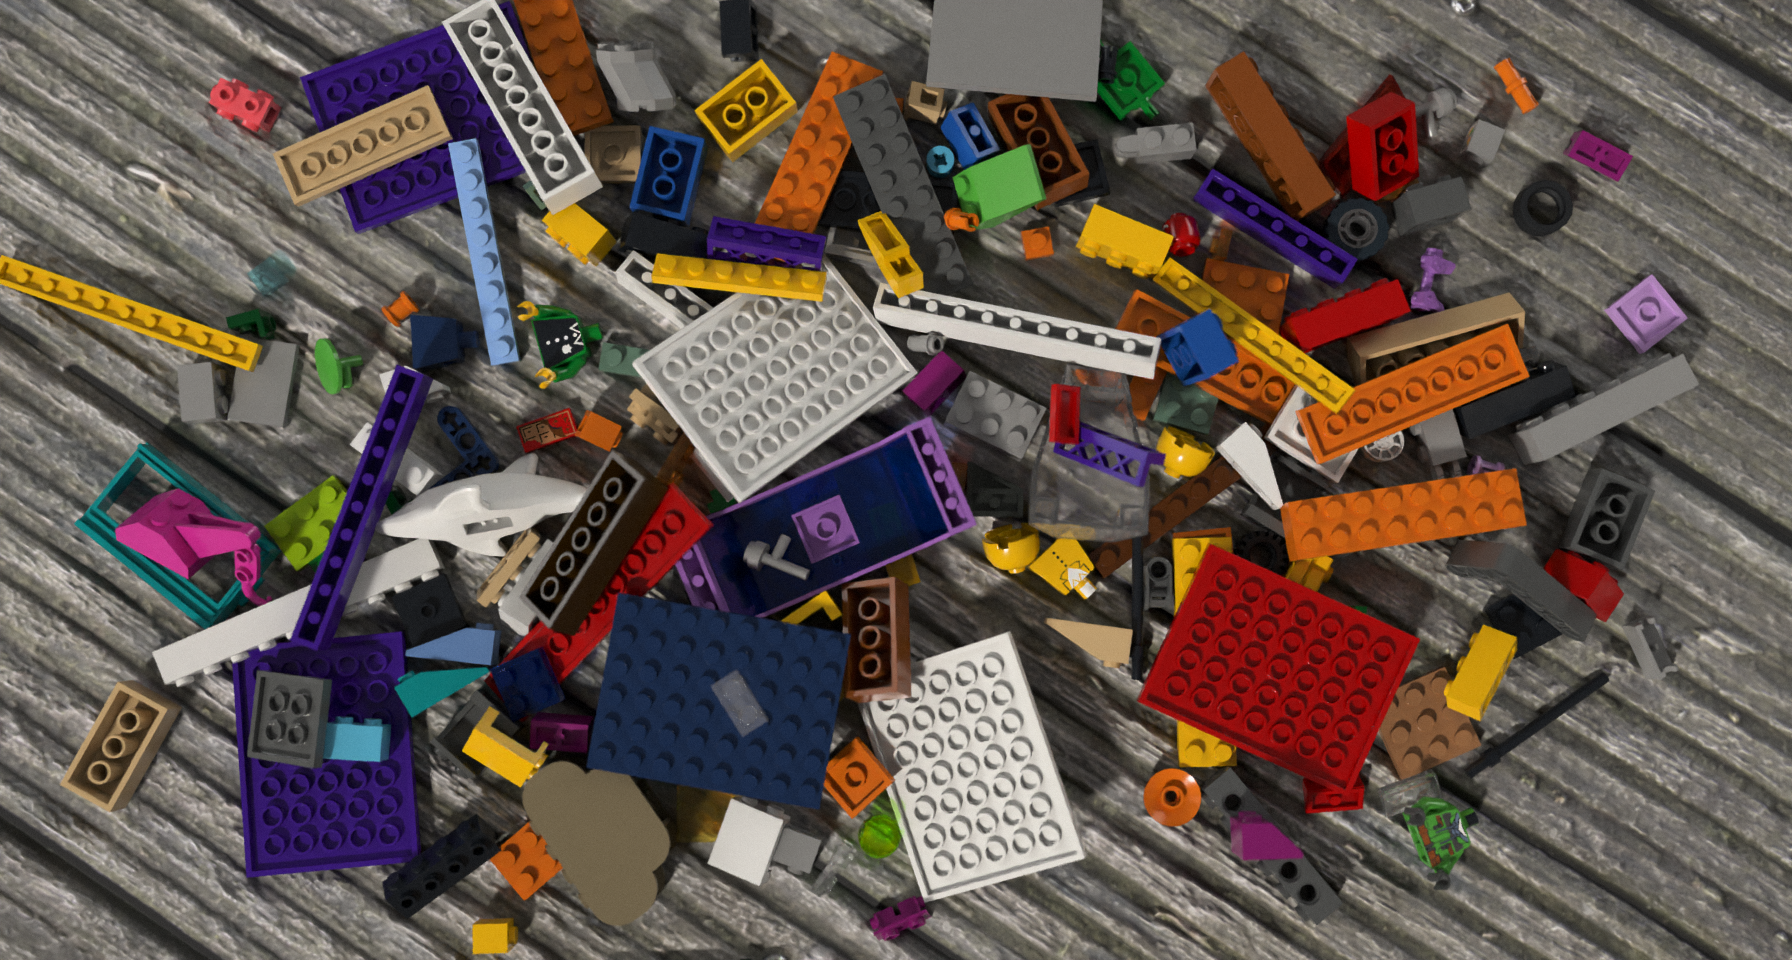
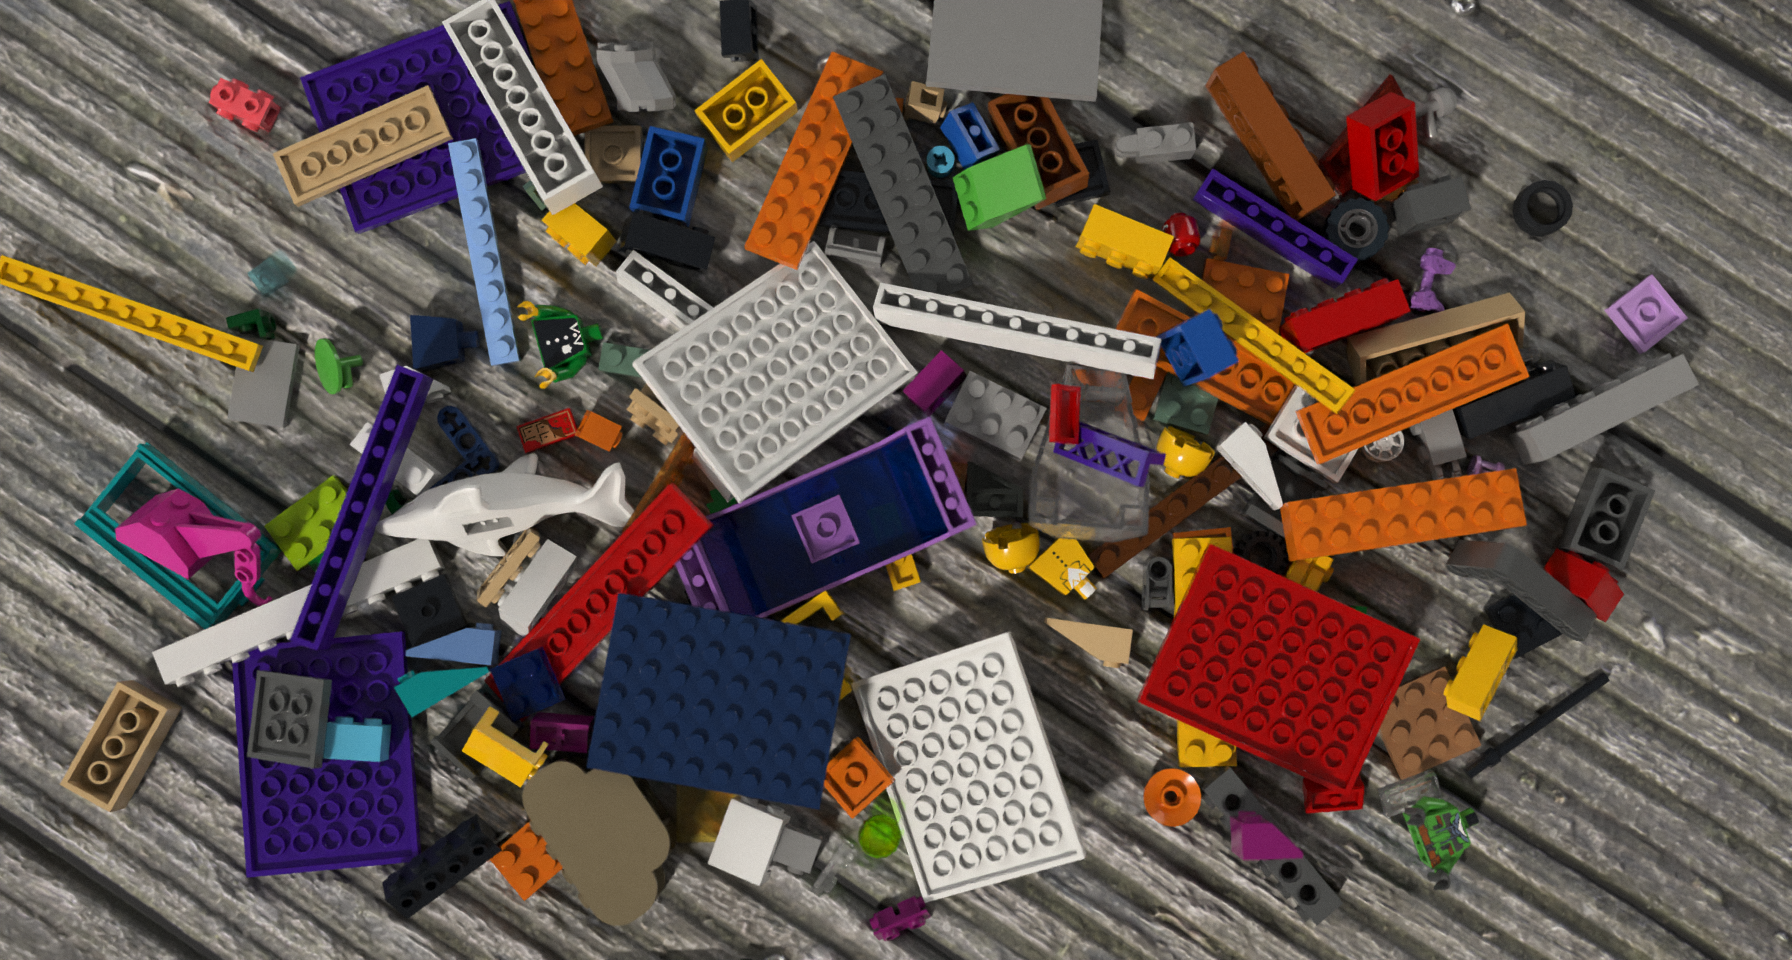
light grey brick [177,362,229,425] -> none
orange bush [381,291,420,328] -> none
yellow brick [472,918,518,954] -> none
dark brown brick [519,450,668,636] -> none
yellow plate [651,253,827,302] -> none
dark purple fence [707,216,826,271] -> none
clear plate [711,669,769,737] -> none
light grey piece [743,534,810,581] -> none
dark orange brick [842,577,912,703] -> none
yellow slope [858,211,924,298] -> none
light grey pin [907,333,944,355] -> none
orange pin [944,207,979,232] -> none
orange plate [1021,226,1054,260] -> none
green plate [1097,40,1165,121] -> none
black pin [1098,45,1119,84] -> none
black bar [1129,509,1146,680] -> none
light grey brick [1458,119,1505,168] -> none
orange pin [1494,57,1539,115] -> none
magenta hinge [1563,130,1633,182] -> none
light grey hinge [1622,615,1679,680] -> none

